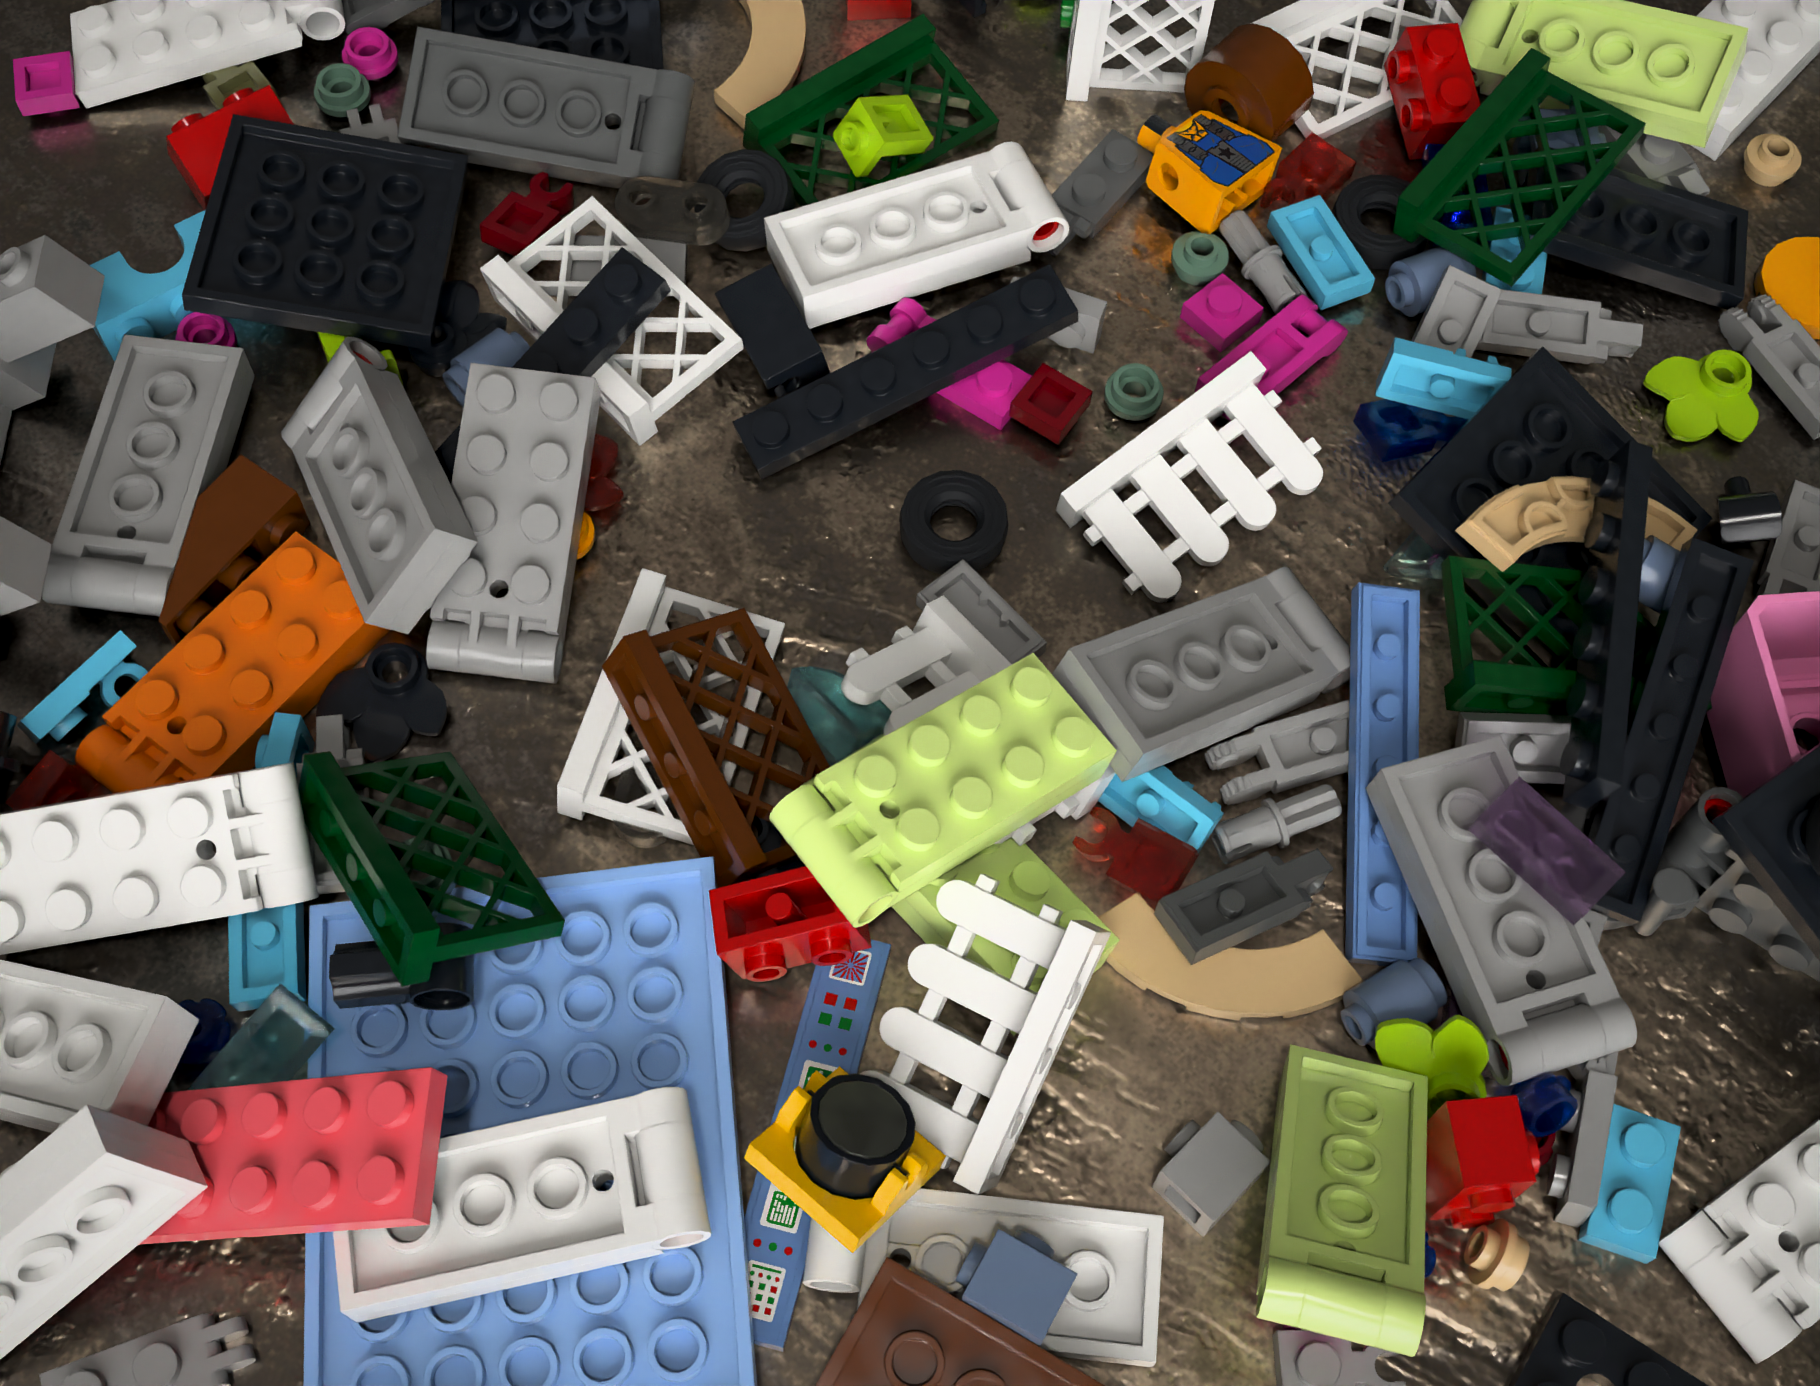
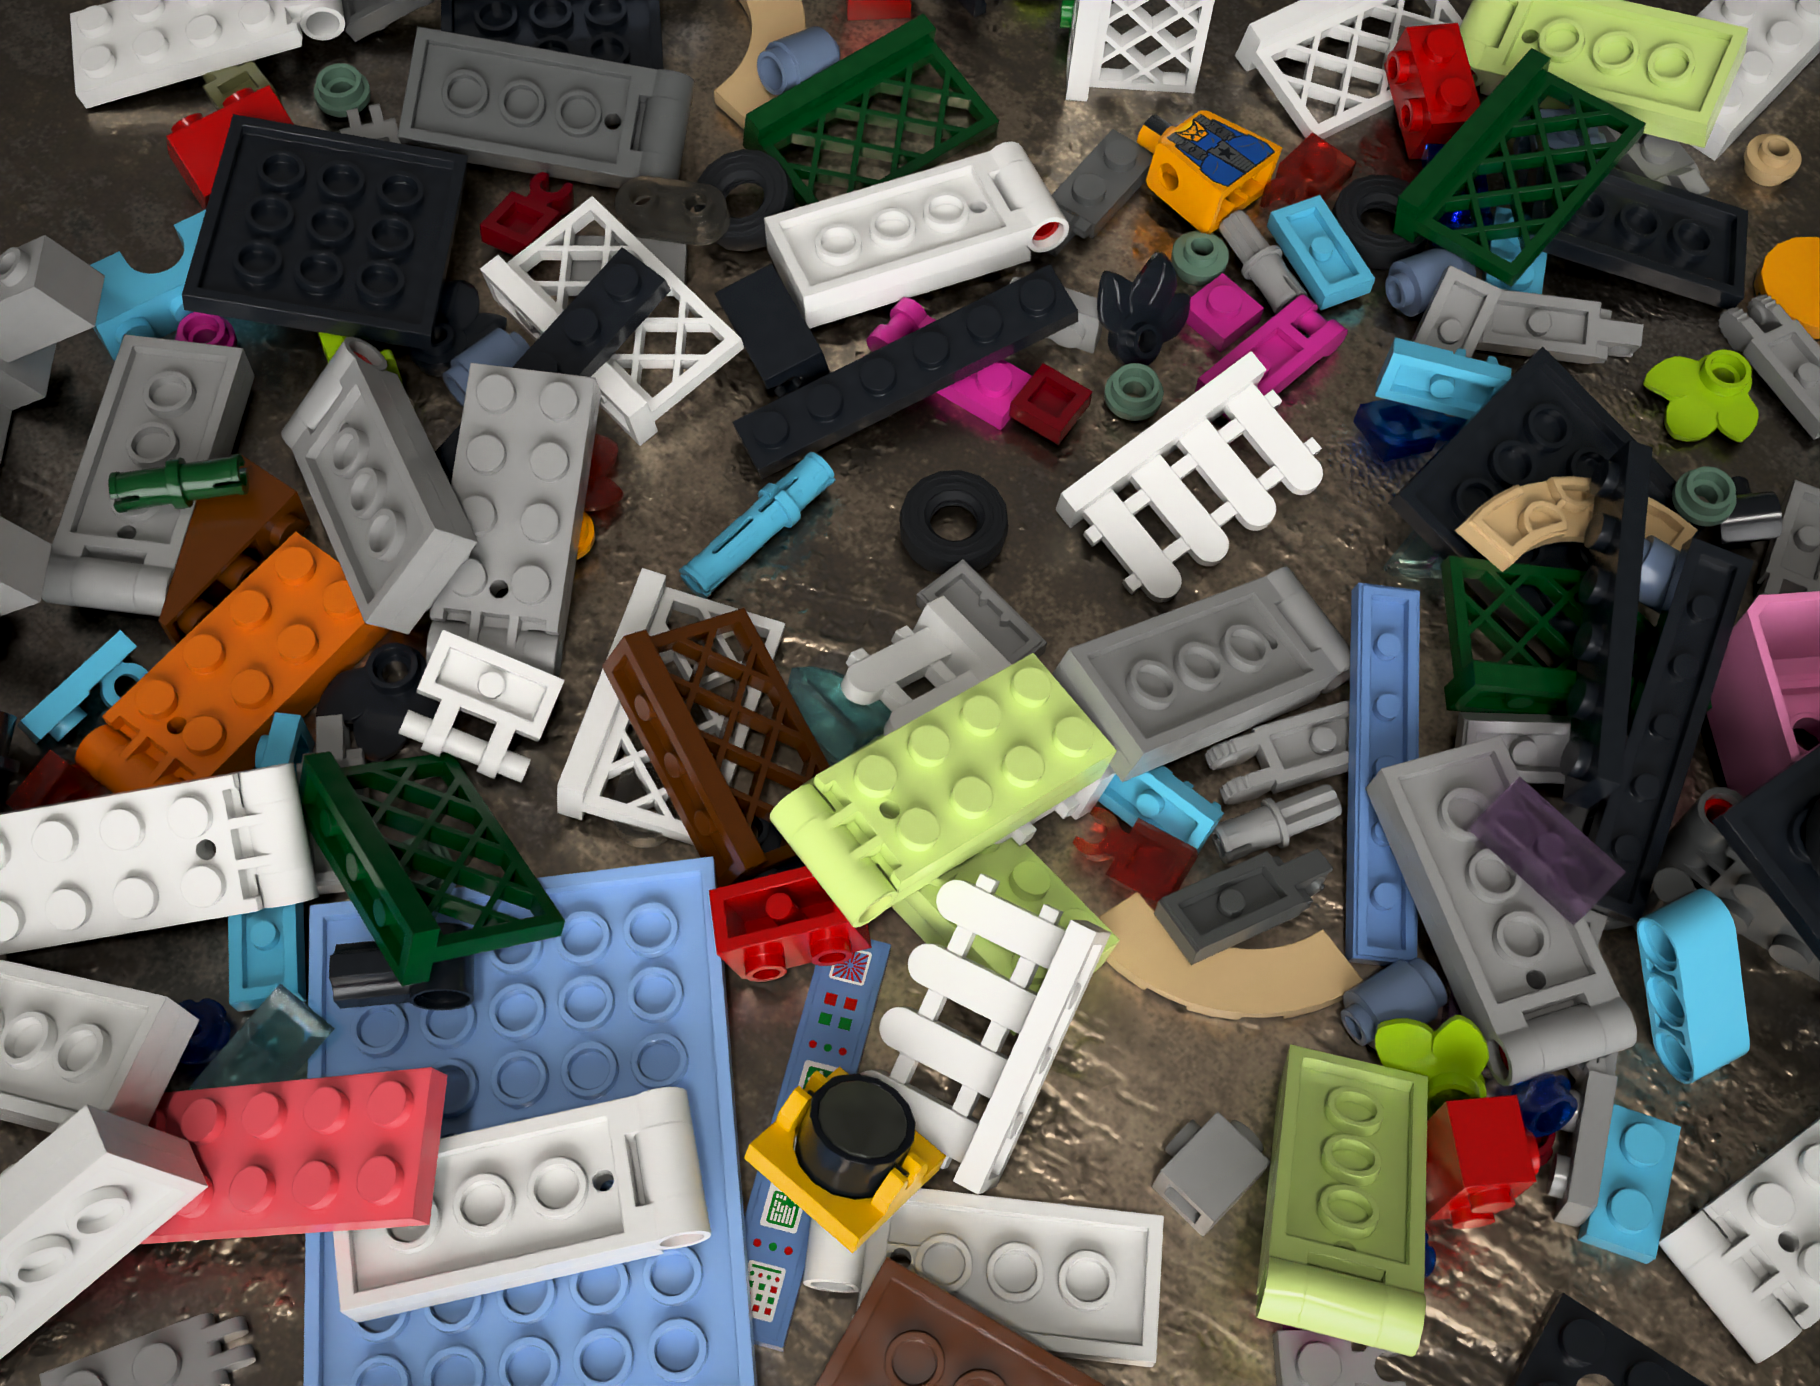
dark pink plate [13,51,80,116] -> none
dark pink plate [342,27,399,80] -> none
lime bracket [833,95,934,177] -> none
sand blue brick [955,1229,1077,1347] -> none
reddish brown piece [1184,23,1314,142] -> none
tan plate [1464,1219,1530,1291] -> none
none -> dark green pin [108,454,249,513]
none -> white plate [398,630,564,783]
none -> medium azure pin [679,452,836,599]
none -> sand blue brick [757,26,840,95]
none -> black plate [1097,251,1191,366]
none -> medium azure beam [1637,888,1750,1084]
none -> sand green plate [1672,466,1736,526]

